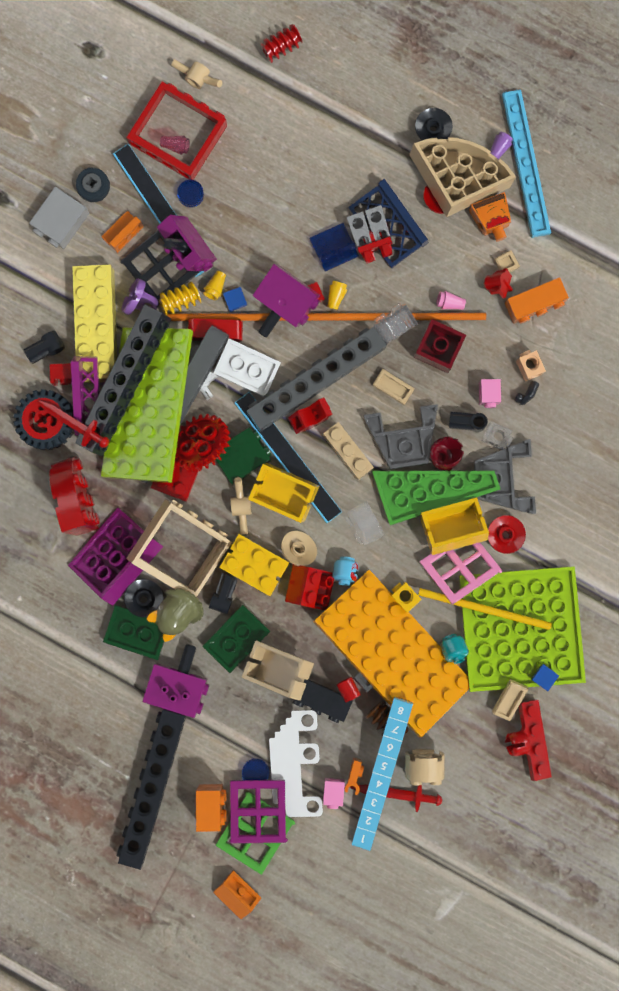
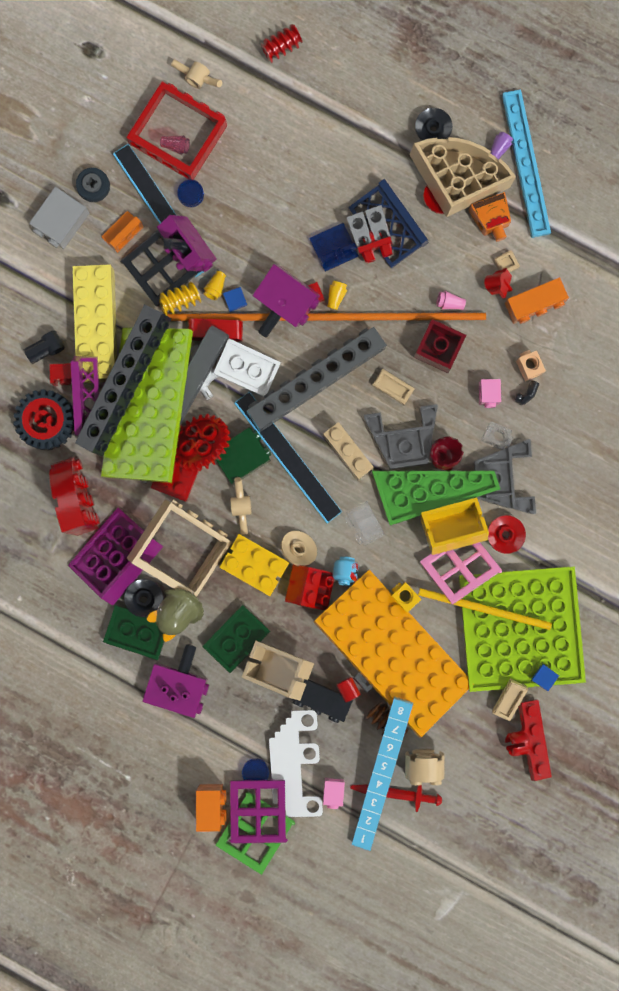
red sword [38,401,109,448] -> none
black brick [116,709,186,870] -> none
medium lavender tile [121,278,158,315] -> none
black piece [209,573,238,614] -> none
orange panel [213,870,261,919] -> none
yellow piece [248,463,319,523] -> none
red brick [288,397,333,434] -> none
orange plate [344,758,364,795] -> none
clear brick [373,303,418,345] -> none
teal head [440,634,469,664] -> none
black piece [449,412,488,433] -> none

